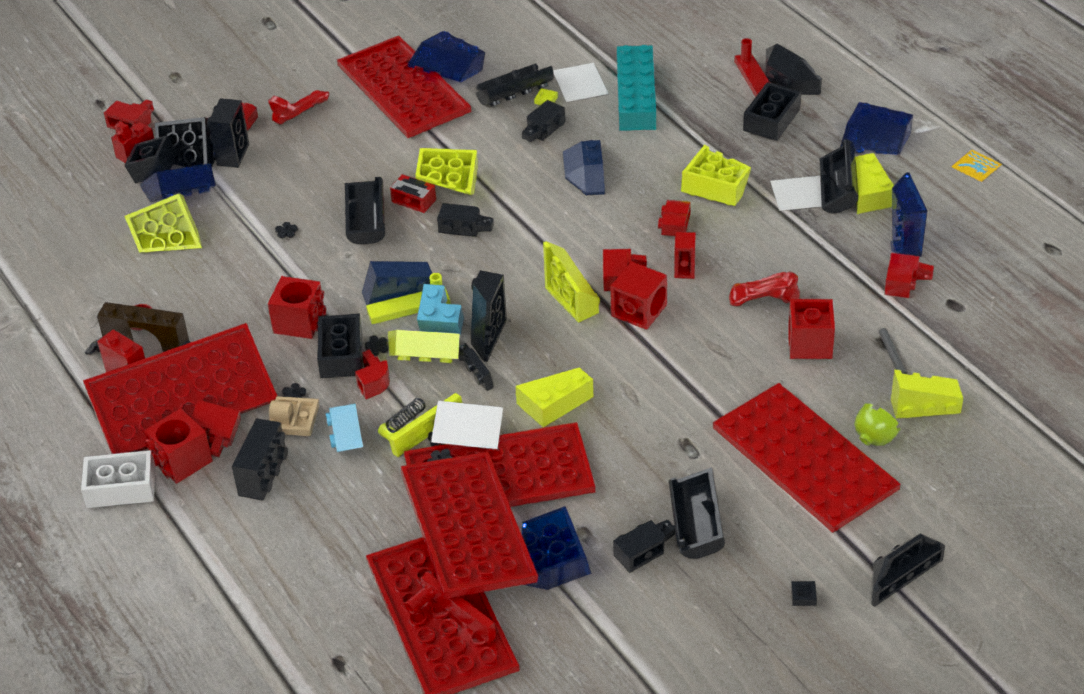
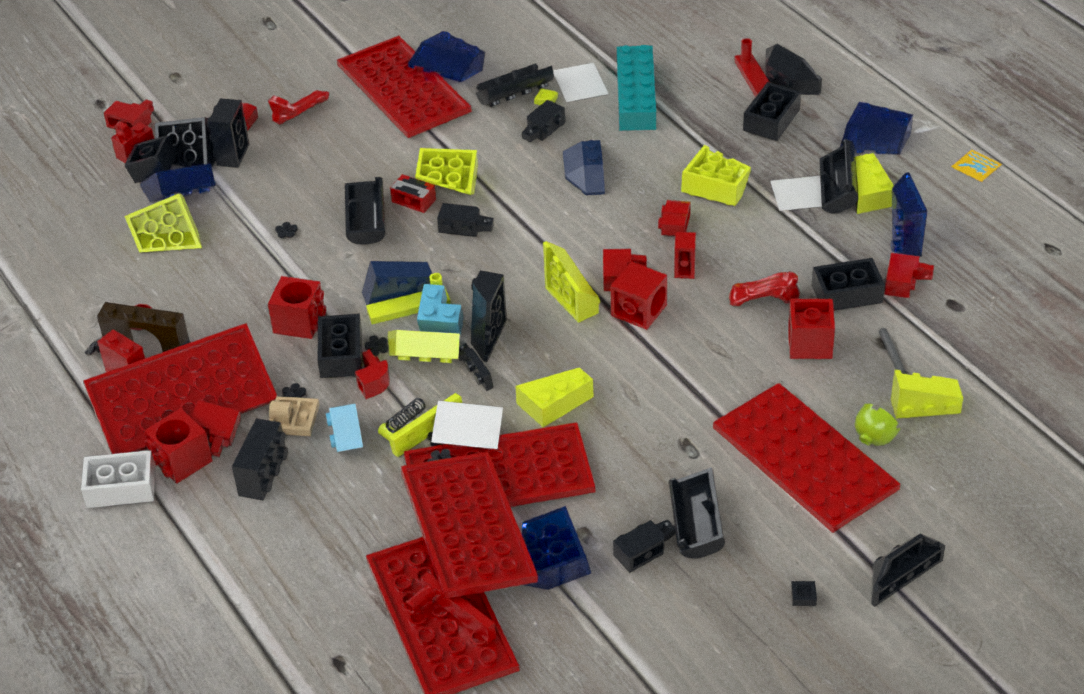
none -> black brick [811,258,885,311]

